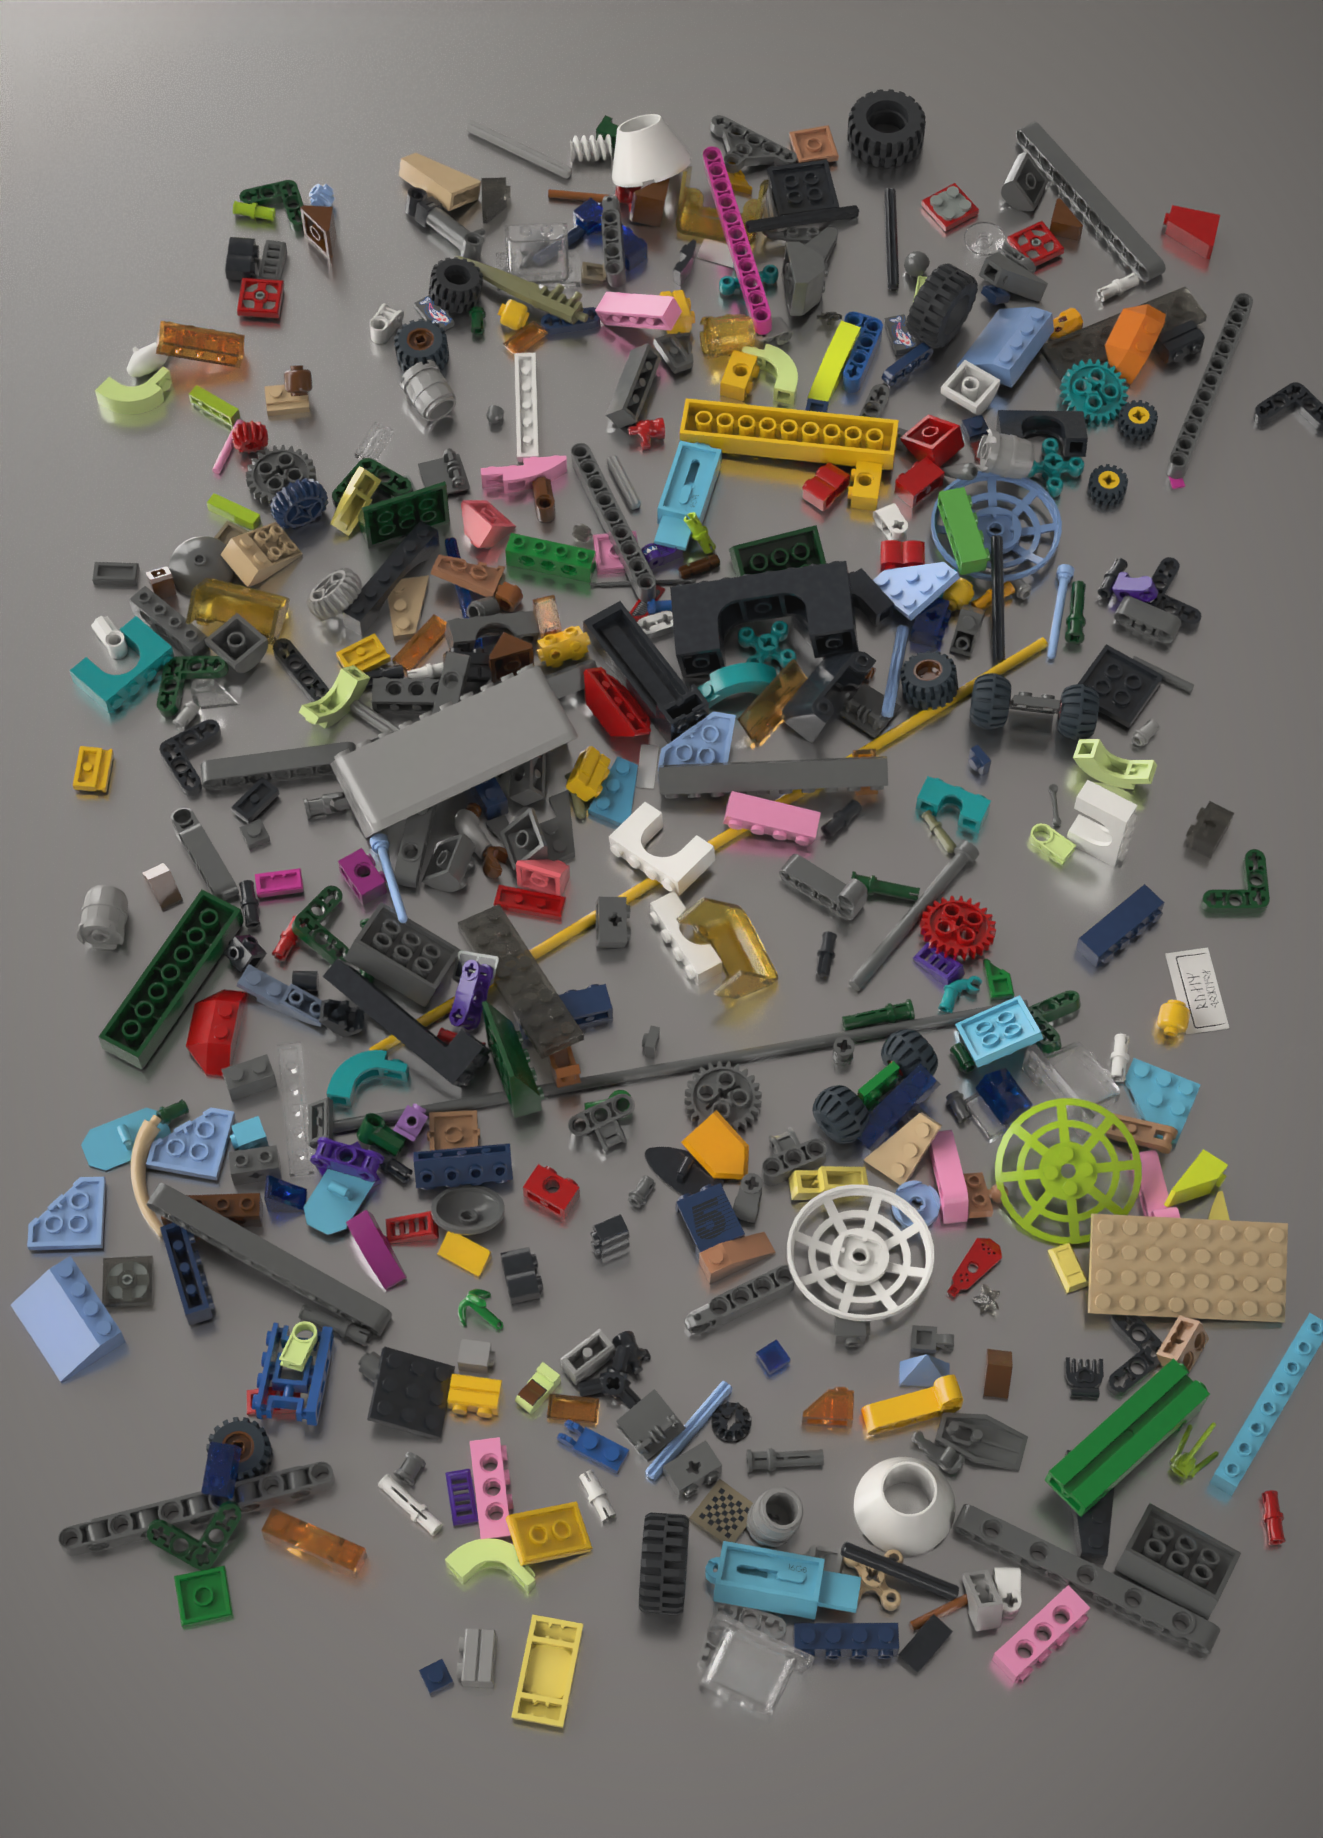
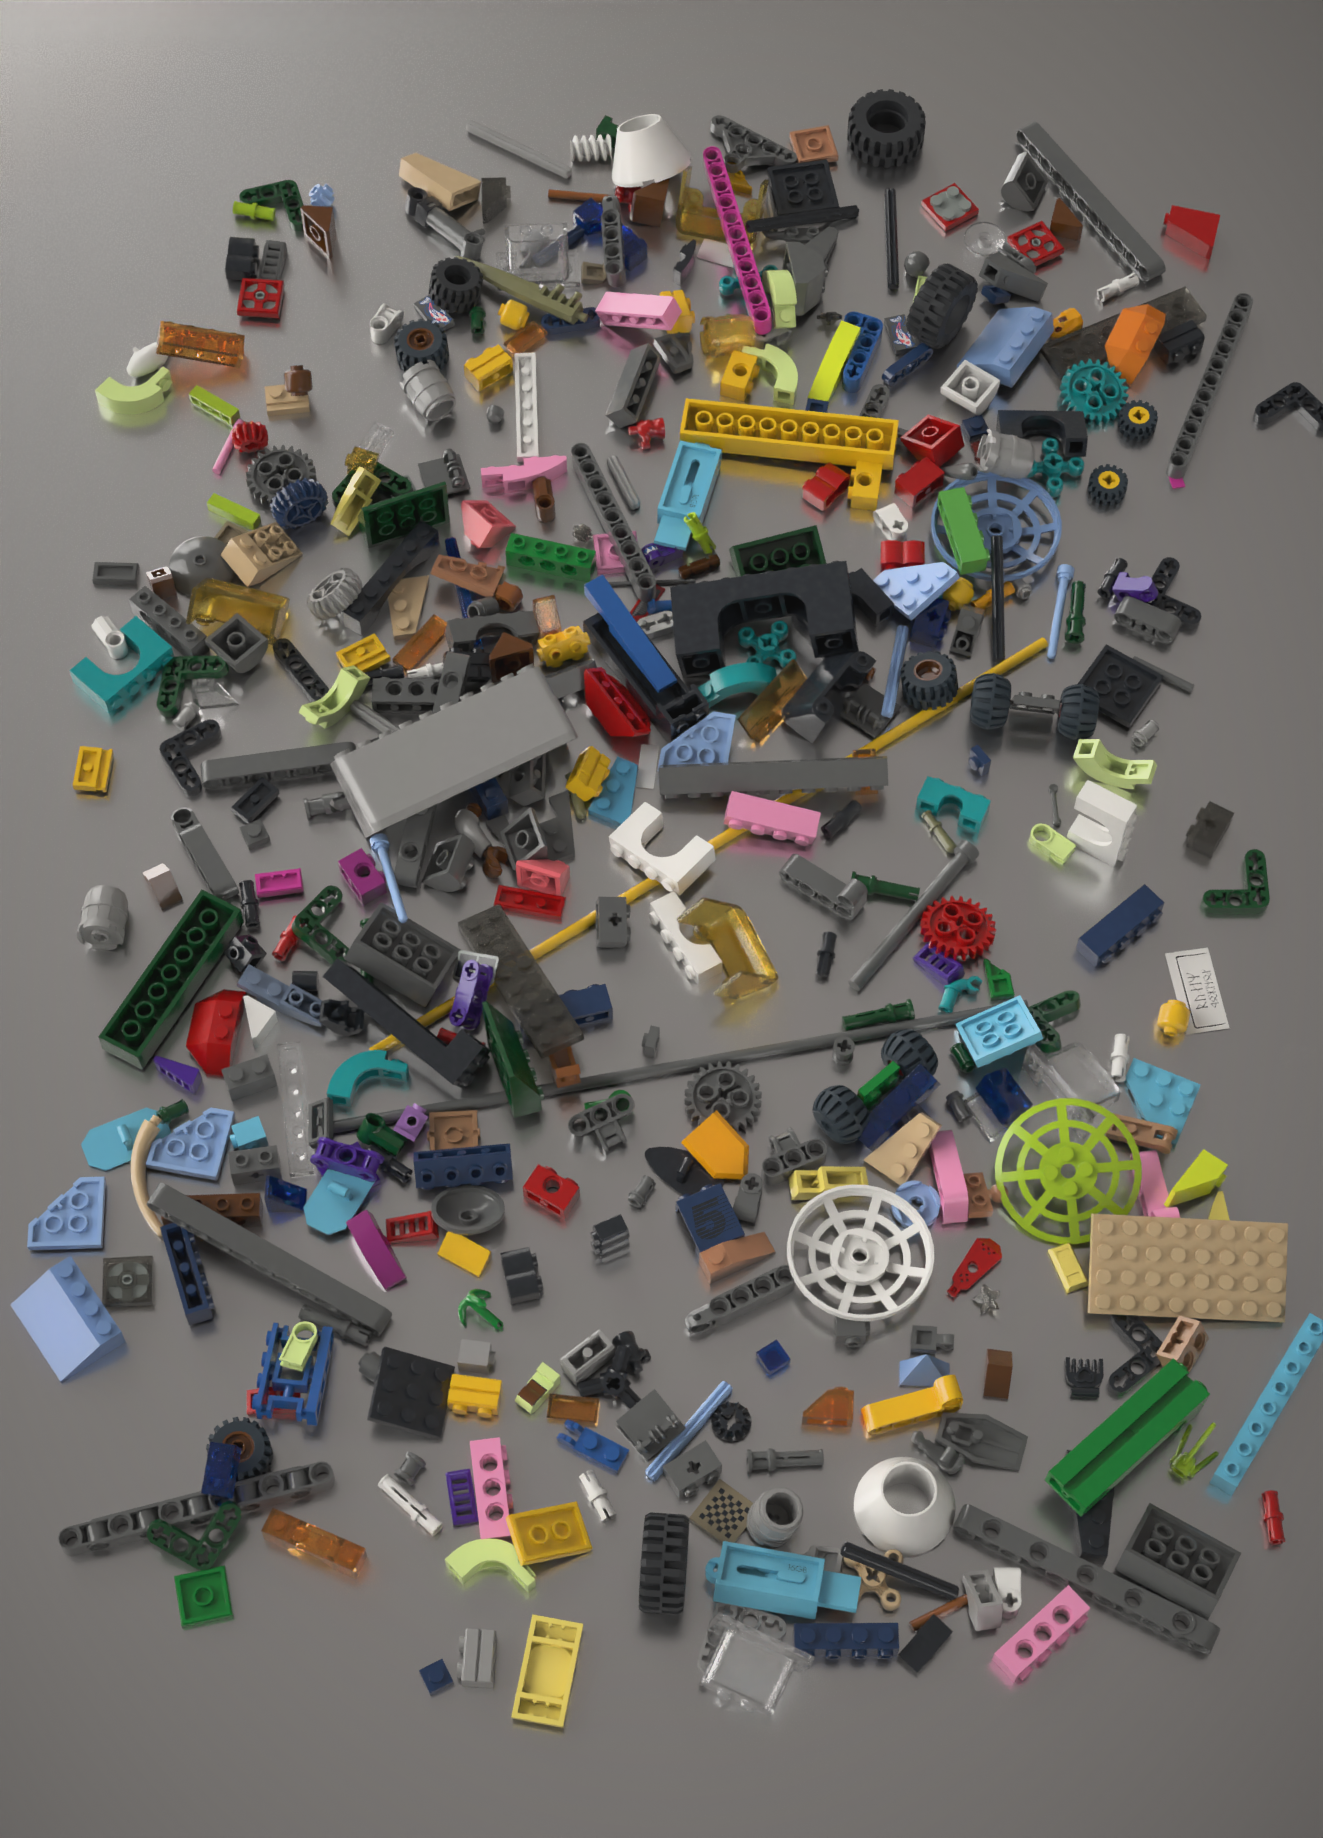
none -> dark purple slope [153,1056,202,1094]
none -> white slope [243,995,278,1048]
none -> clear yellow bracket [345,446,379,474]
none -> yellow brick [464,344,513,392]
none -> blue slope [584,574,677,693]
none -> yellowish green arch [762,270,797,329]

